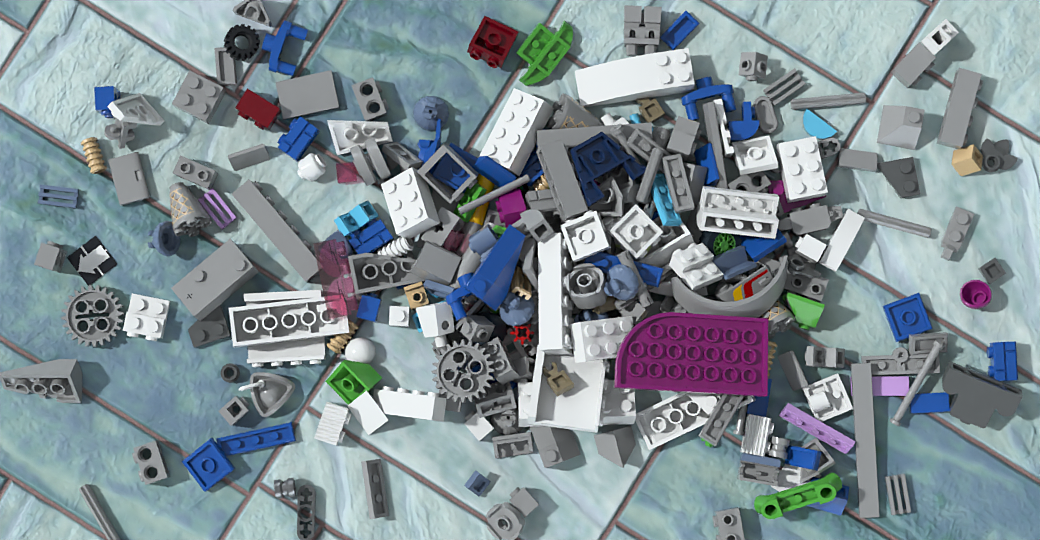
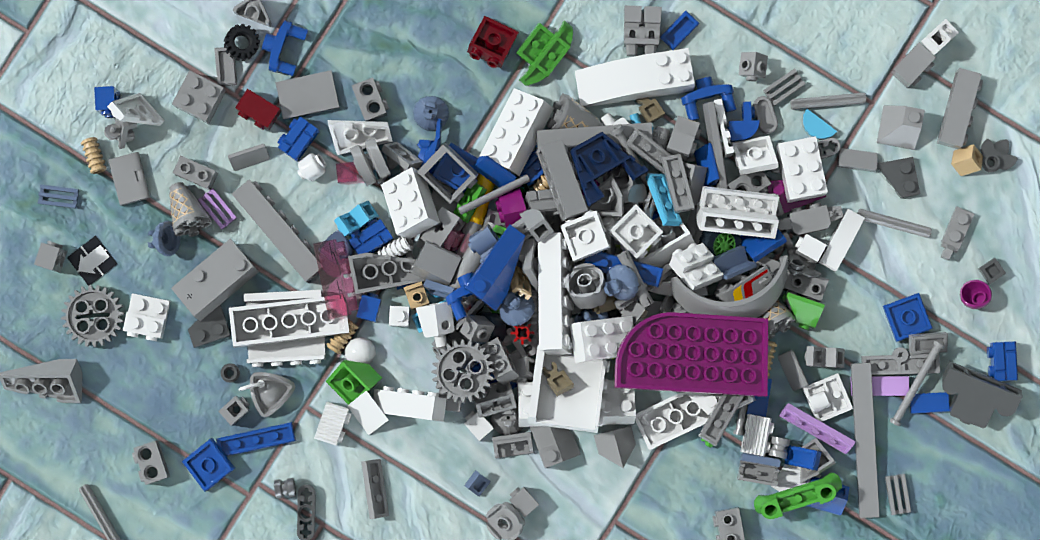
light grey axle [636,148,663,204] -> none

